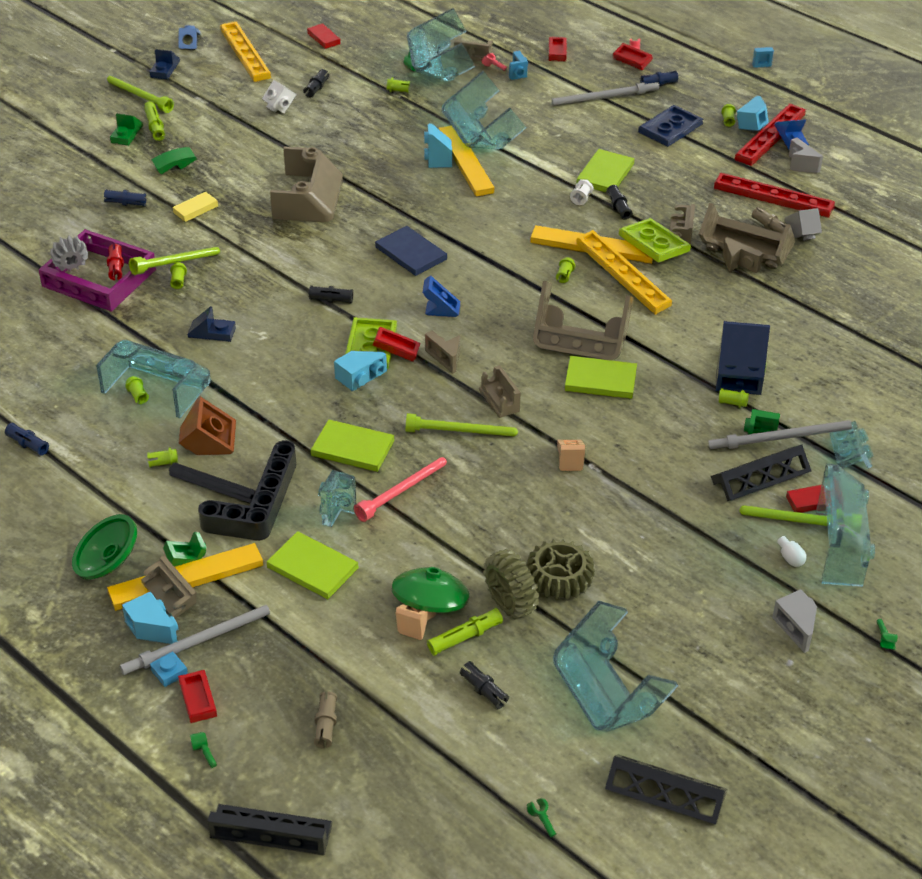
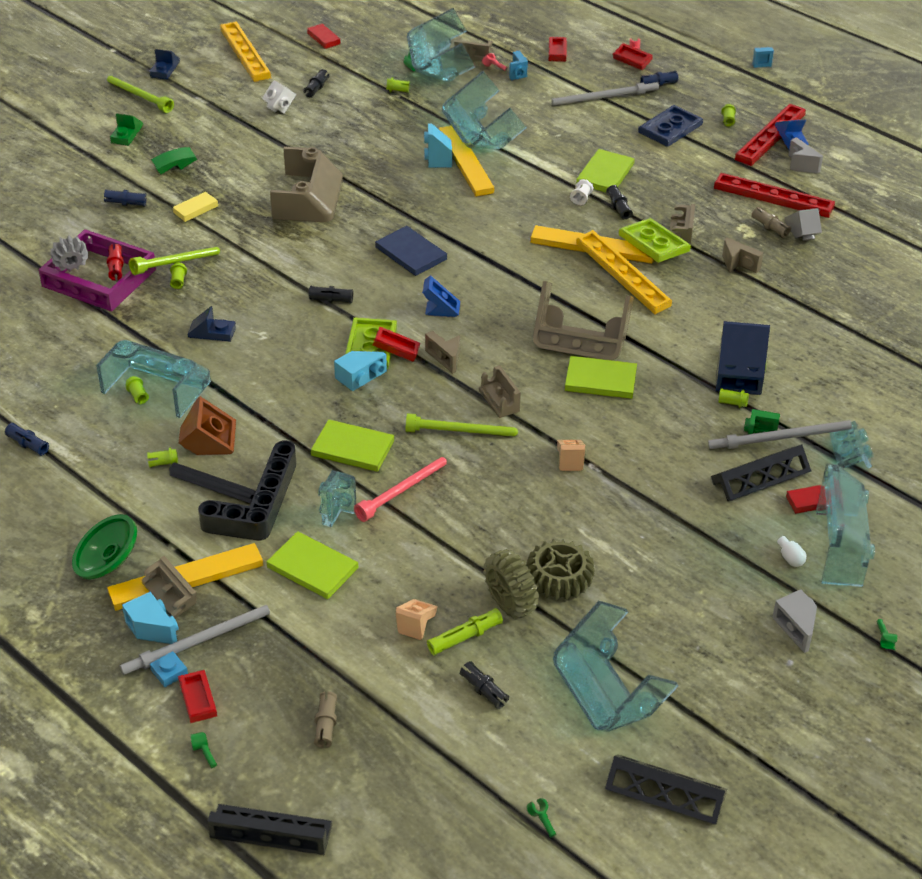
lime pin [144,101,165,141] -> none
green bracket [163,532,206,566] -> none
medium blue bracket [179,25,201,49] -> none
green dish [392,567,469,613] -> none
lime pin [556,257,575,283] -> none
dark tan windscreen [699,203,795,269] -> none
medium azure slope [737,96,769,131] -> none
lime piece [739,505,860,535] -> none

